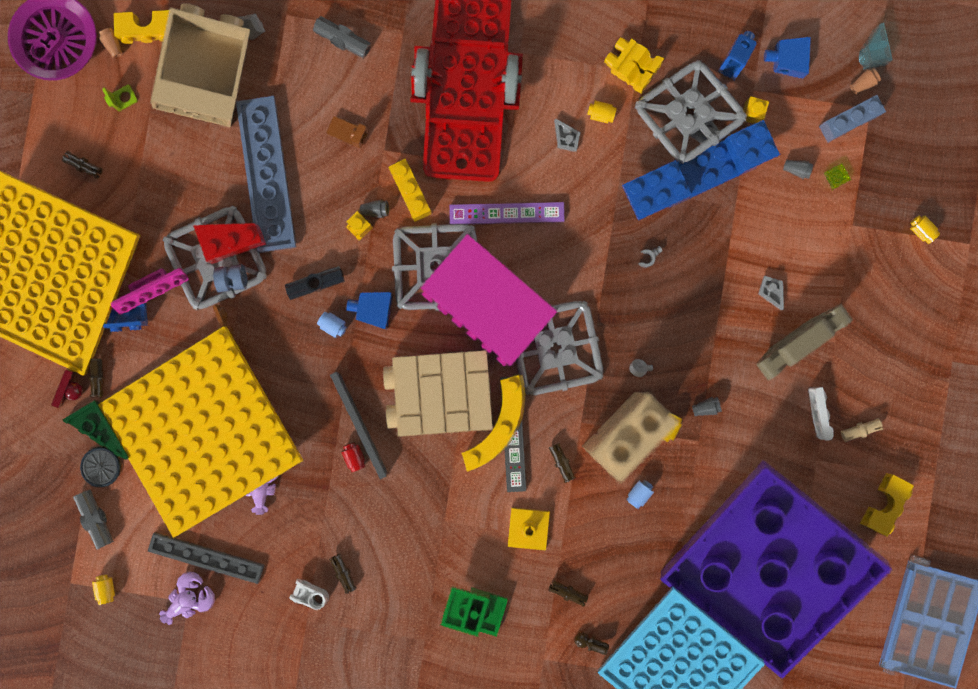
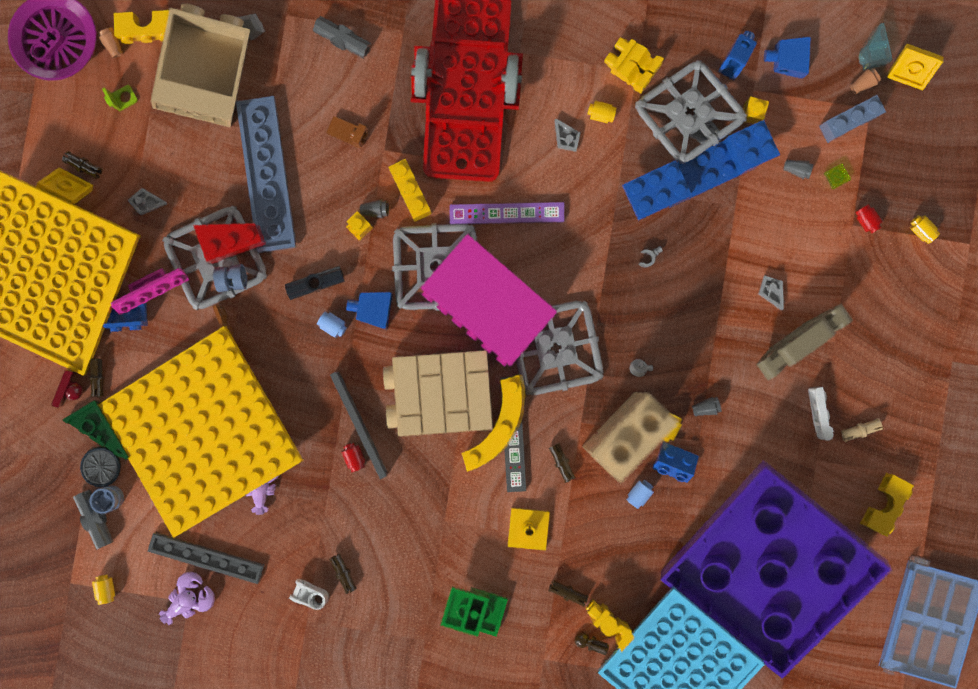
none -> yellow tile [36,167,93,204]
none -> sand blue wheel [90,485,124,514]
none -> light grey piece [128,188,167,215]
none -> yellow hips [585,599,635,652]
none -> blue bracket [652,442,699,483]
none -> red brick [855,204,883,234]
none -> yellow tile [887,44,943,90]

